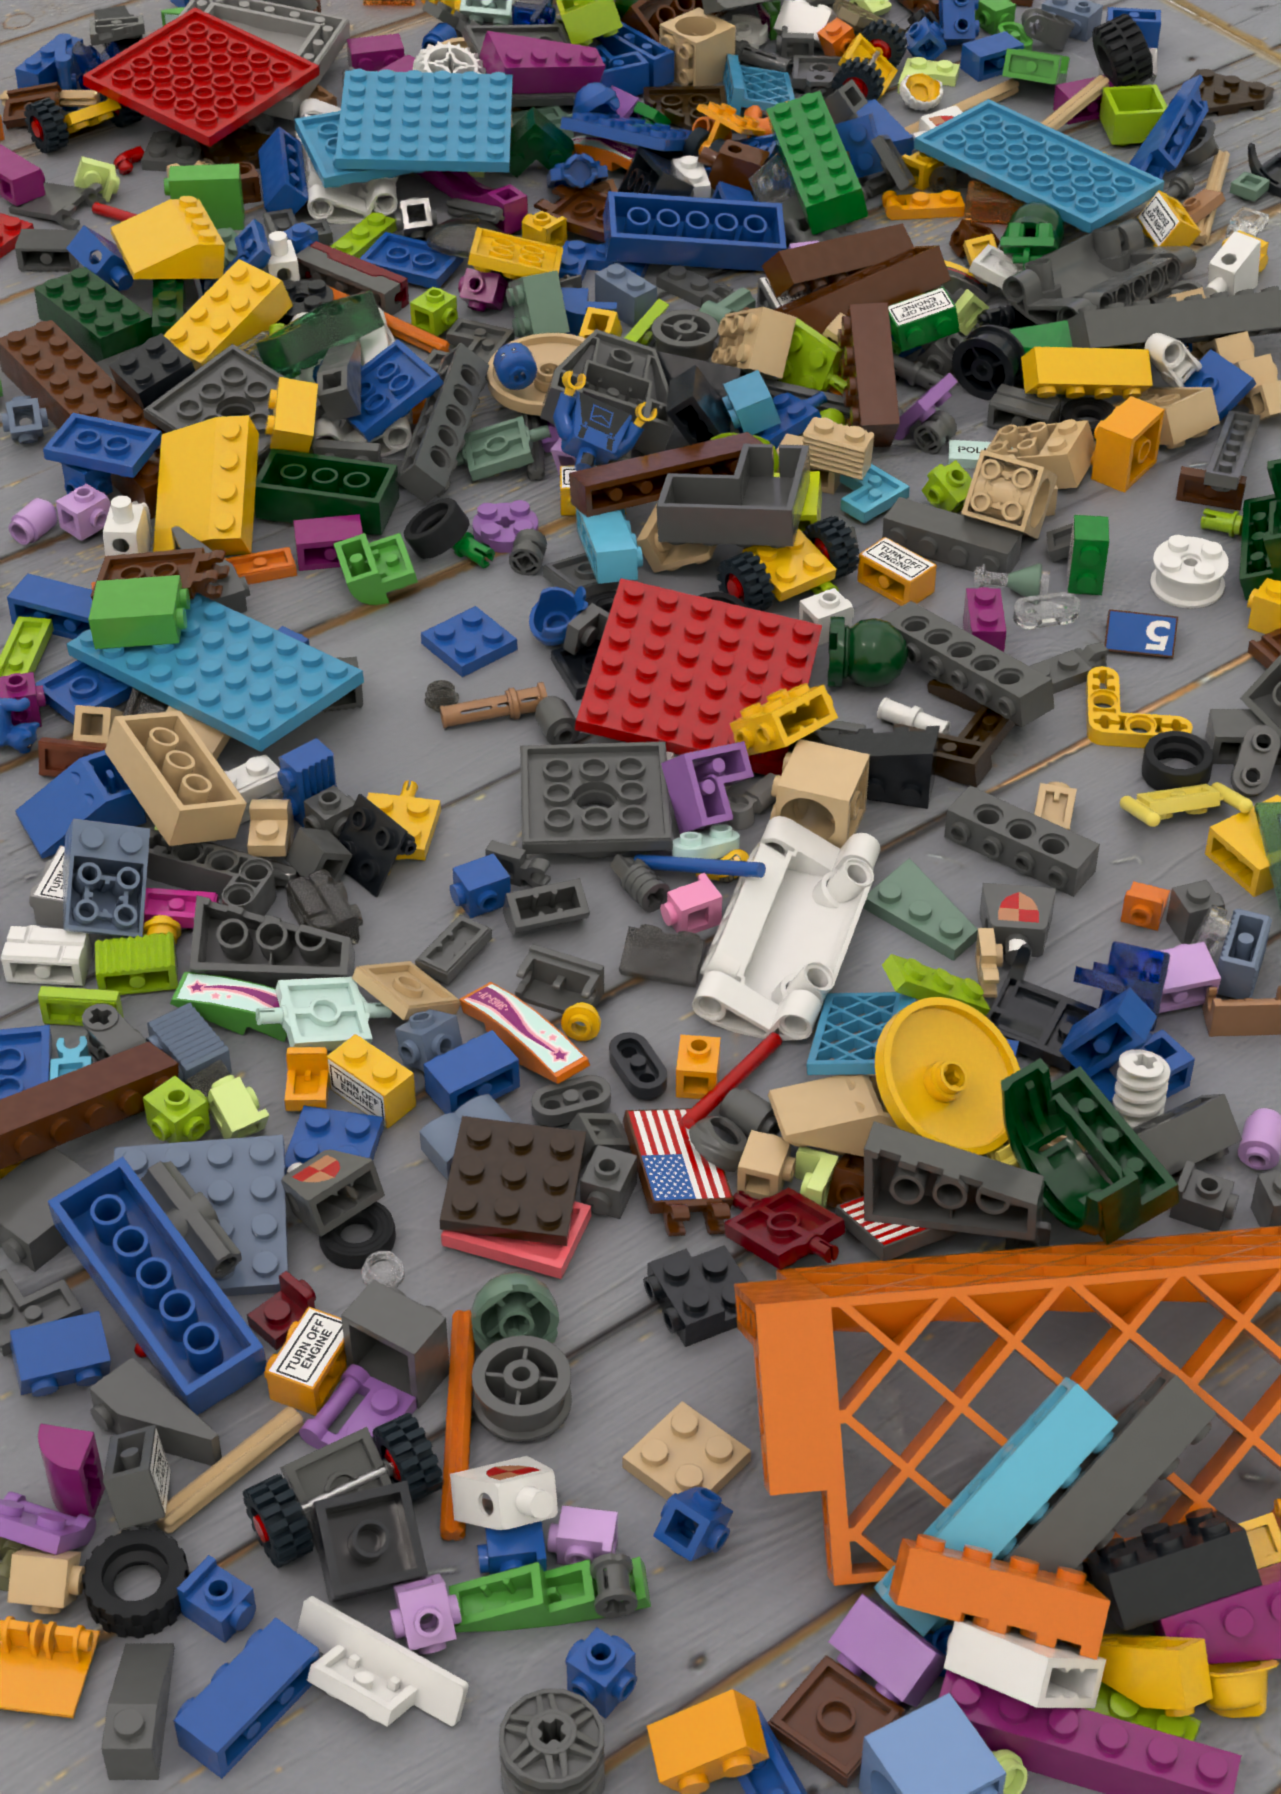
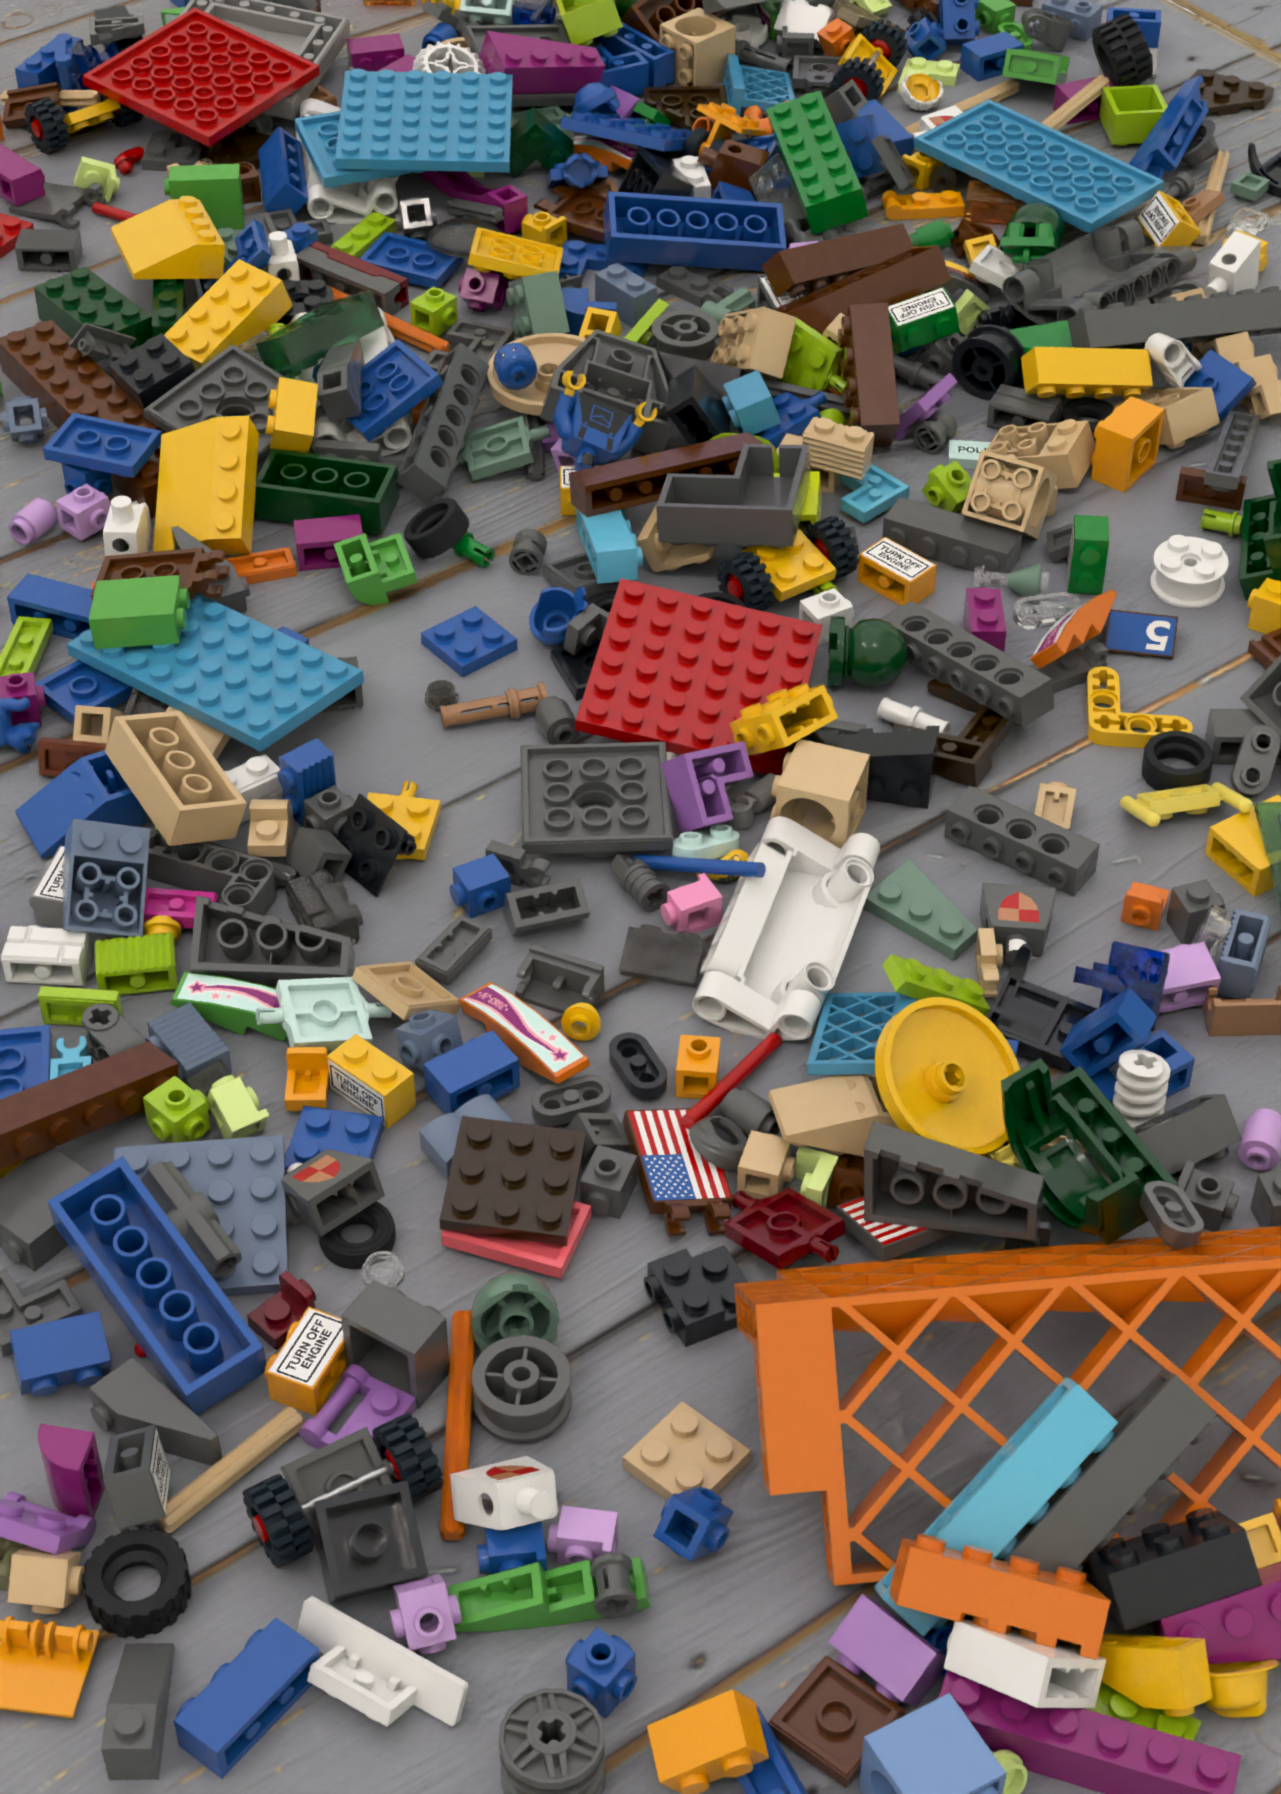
blue torso [66,225,134,291] -> none
blue brick [177,1555,257,1643] -> none
medium lavender plate [472,500,539,553] -> none
none -> dark grey hinge [68,322,136,362]
none -> green brick [910,219,955,250]
none -> orange slope [1030,589,1117,669]
none -> flat silver plate [1140,1181,1204,1249]

